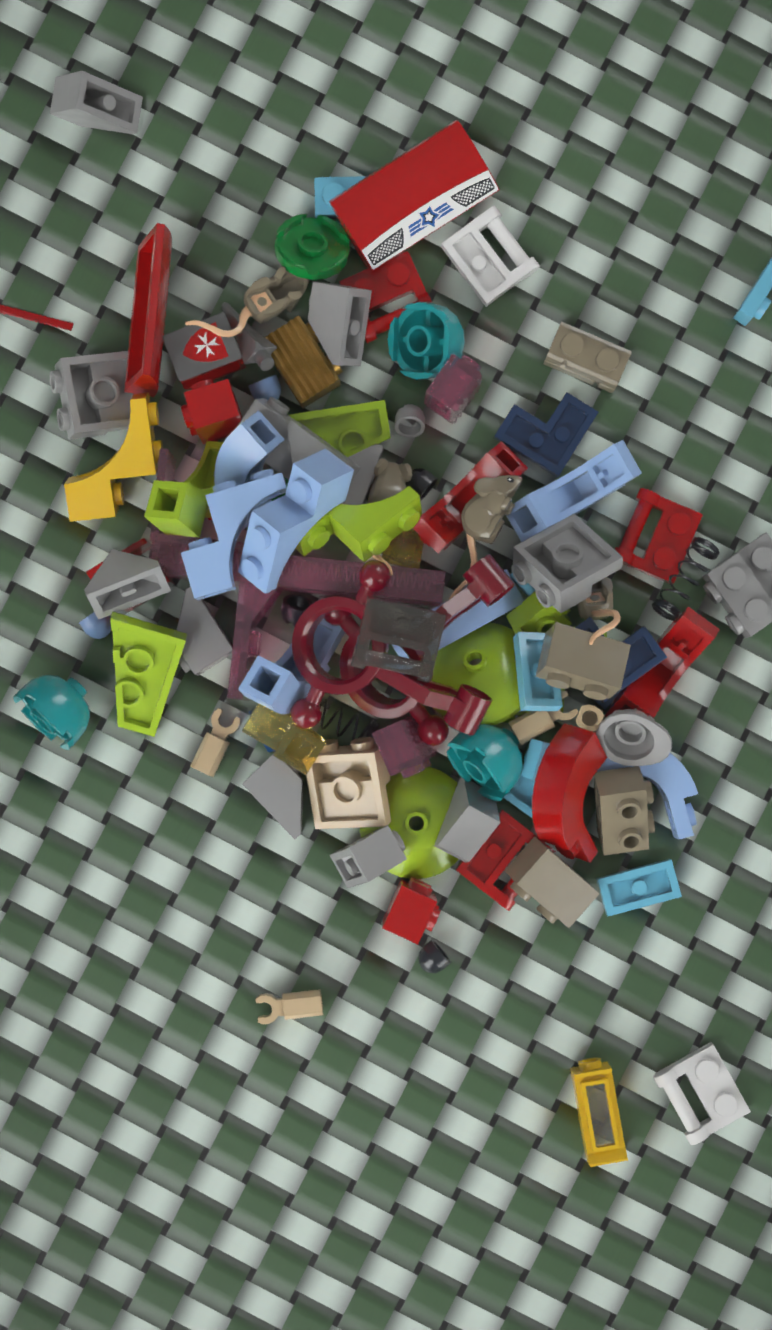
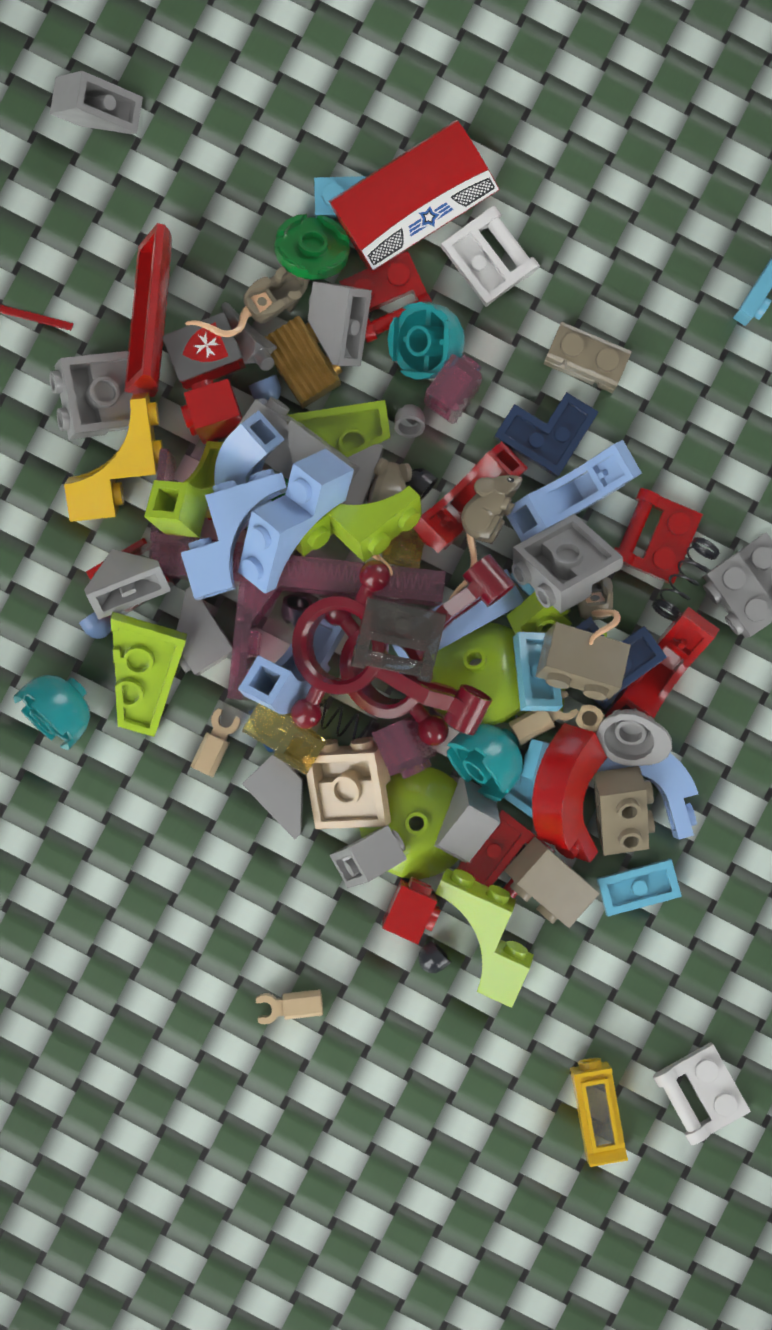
none -> lime arch [435,868,534,1008]

